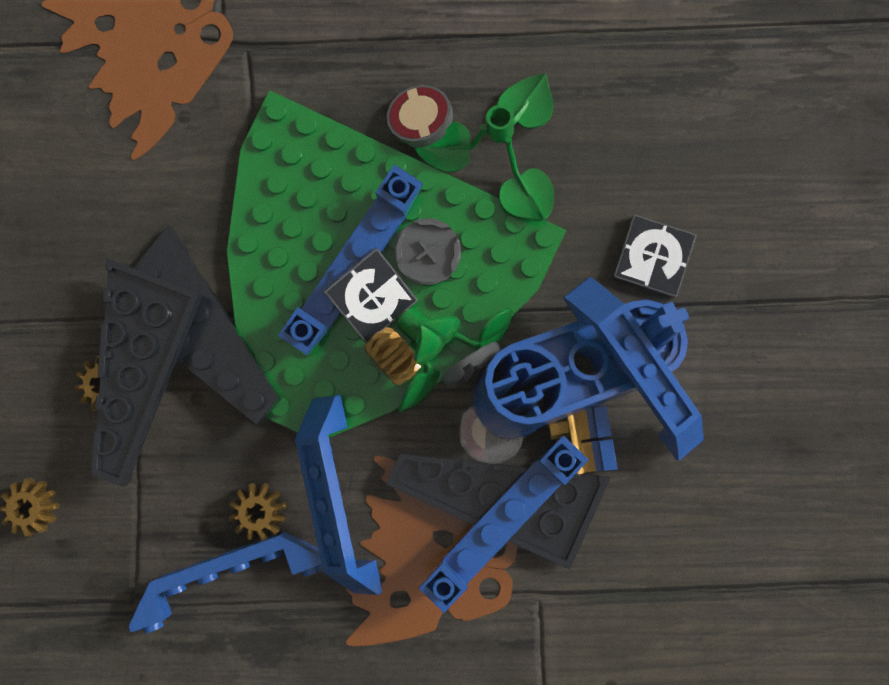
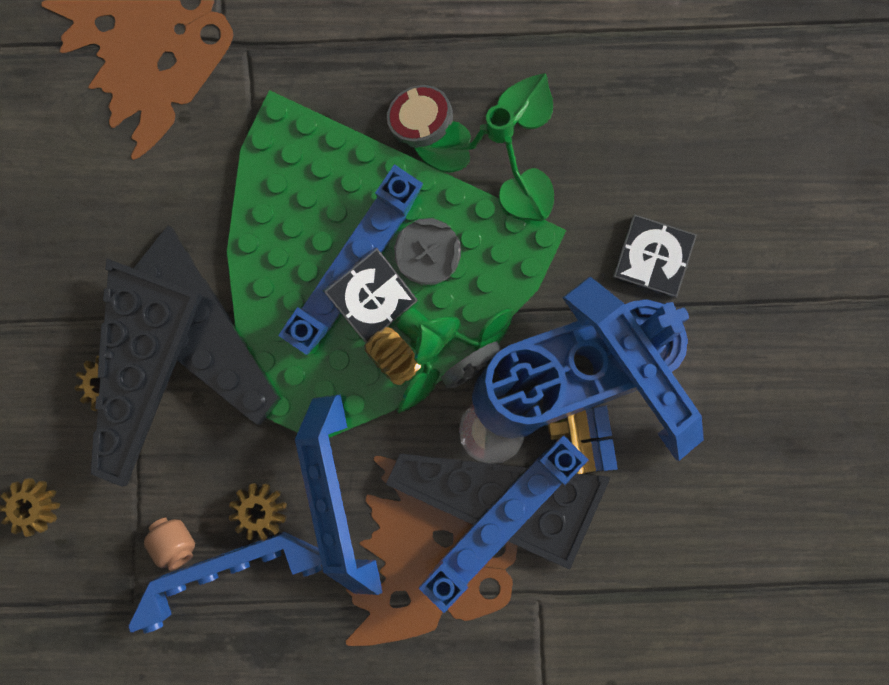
none -> nougat head [144,518,195,570]

